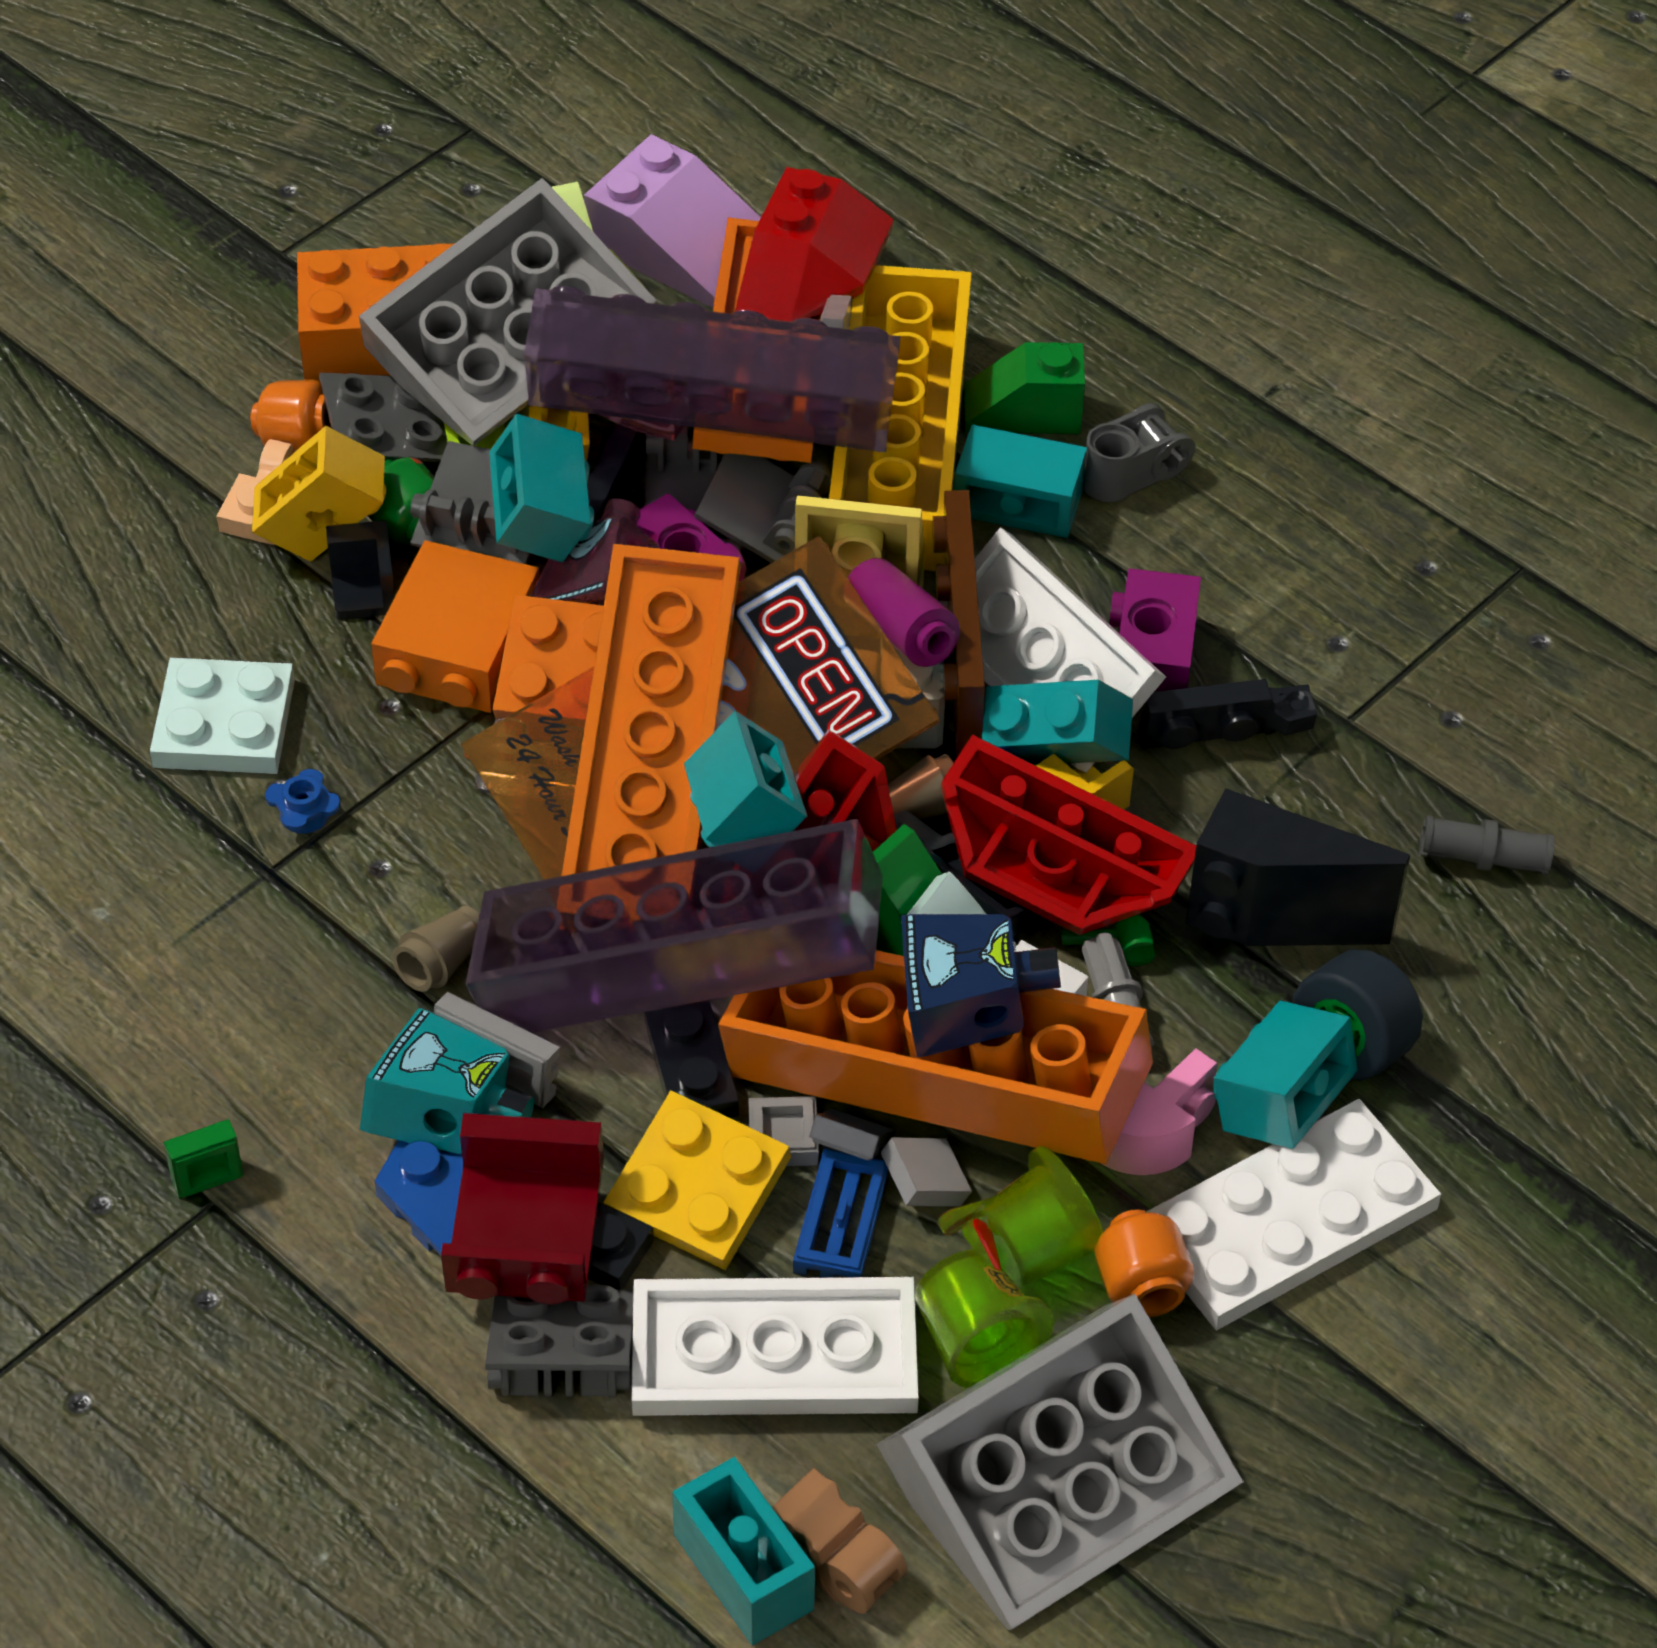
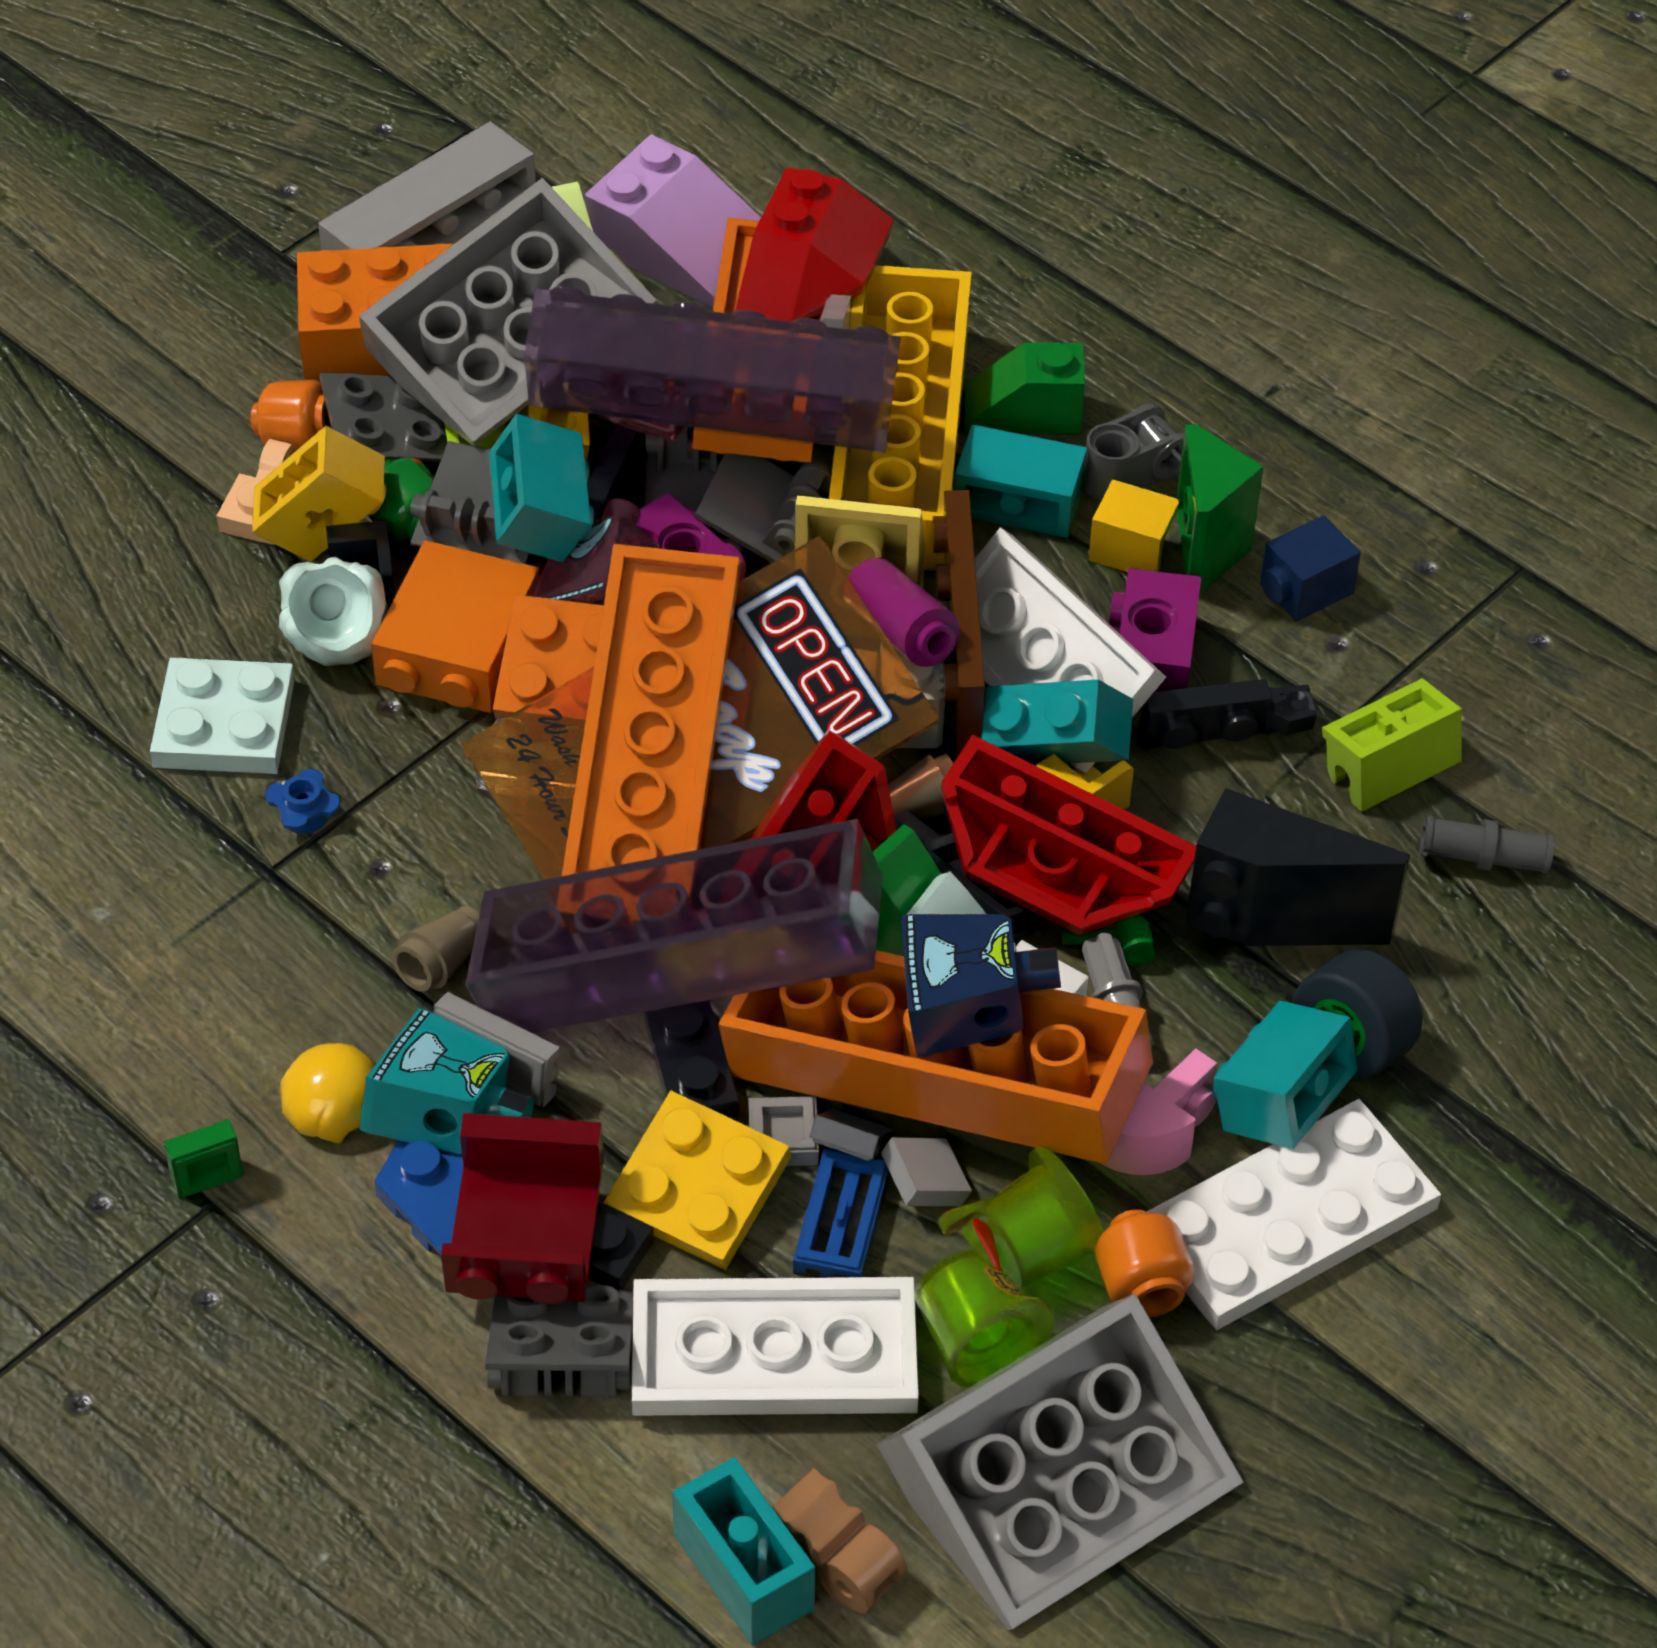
teal brick [684,711,807,870] -> none
none -> light aqua hair [279,557,388,666]
none -> yellow hair [279,1043,376,1144]
none -> light grey brick [318,121,536,250]
none -> yellow panel [1088,479,1179,572]
none -> green slope [1176,424,1264,594]
none -> dark blue brick [1260,515,1361,622]
none -> lime hinge [1322,678,1462,812]

